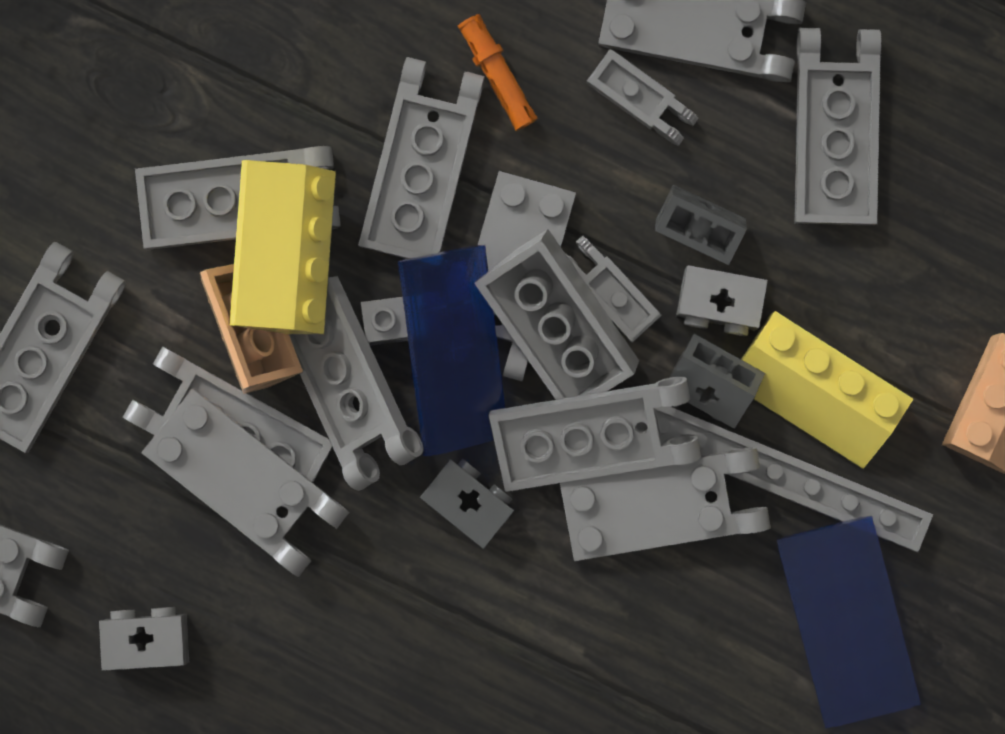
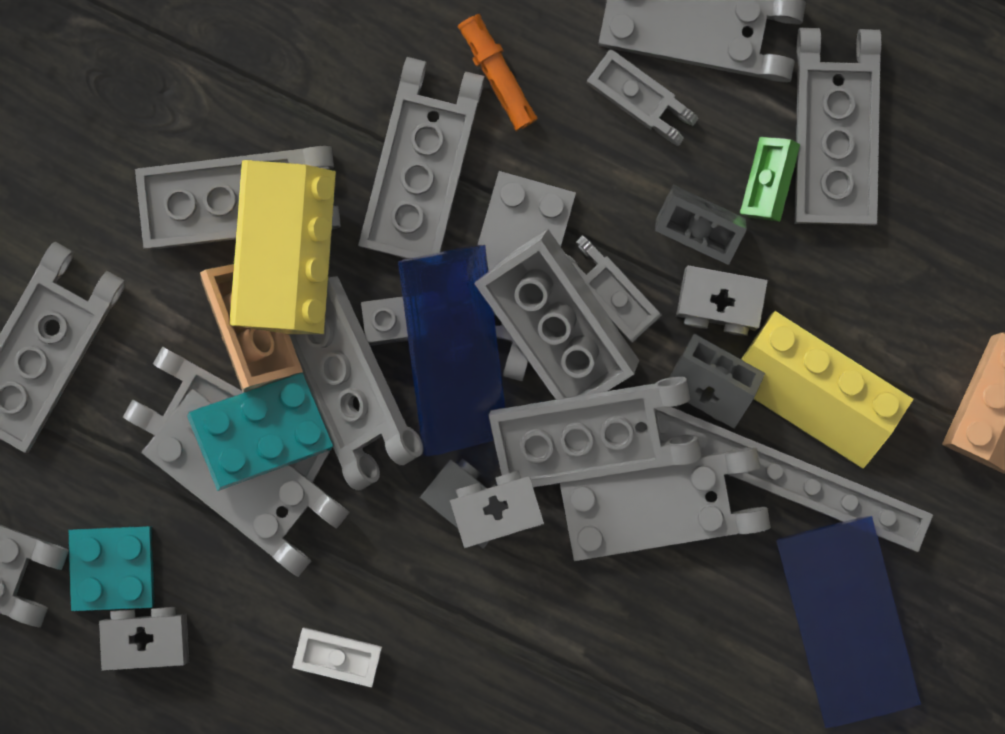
none -> teal plate [69,526,155,611]
none -> teal plate [187,373,333,491]
none -> white plate [293,627,382,687]
none -> light grey brick [450,471,544,548]
none -> bright green plate [740,137,800,222]

